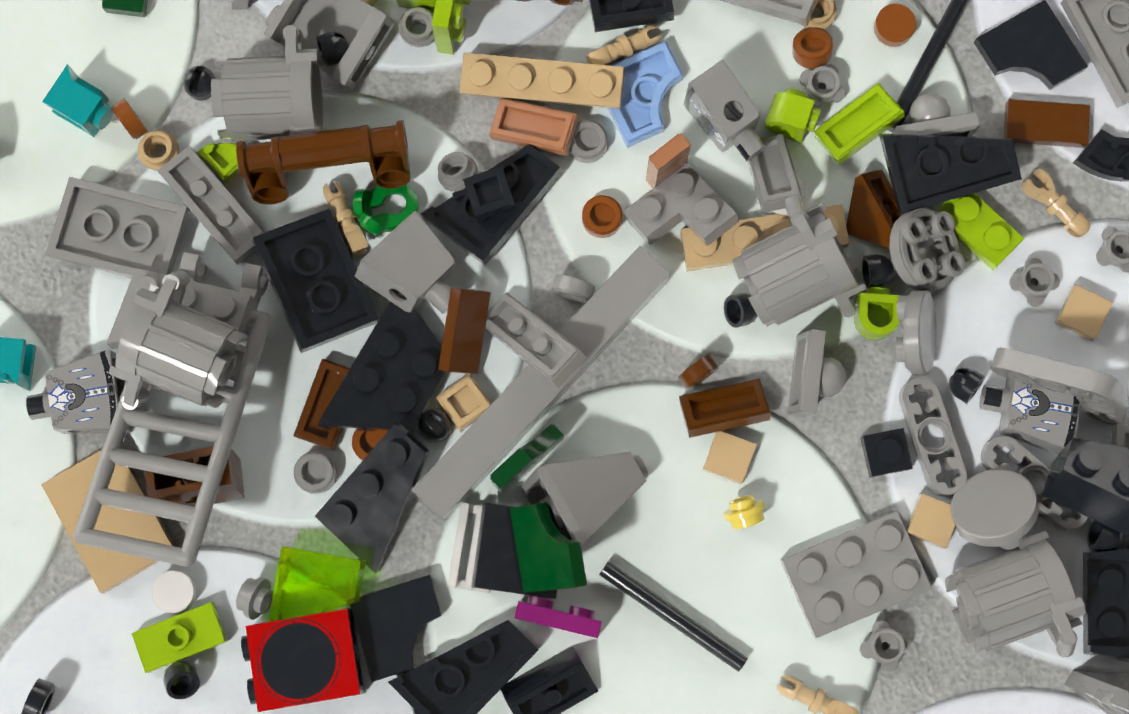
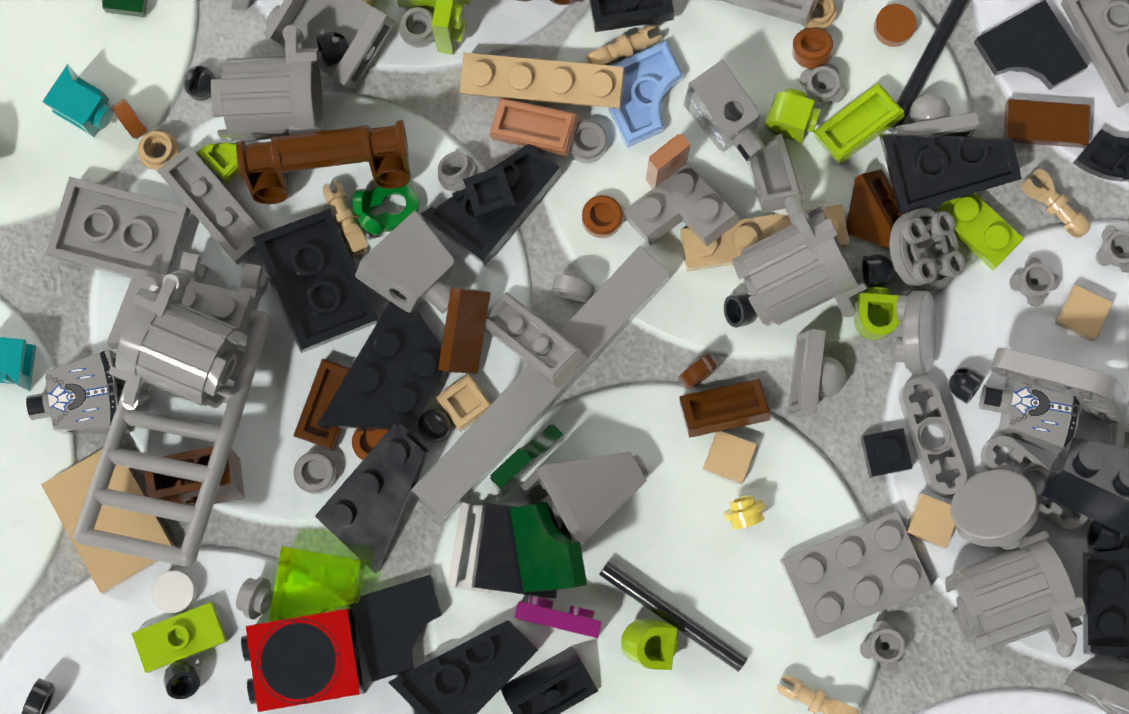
none -> lime plate [621,620,678,670]

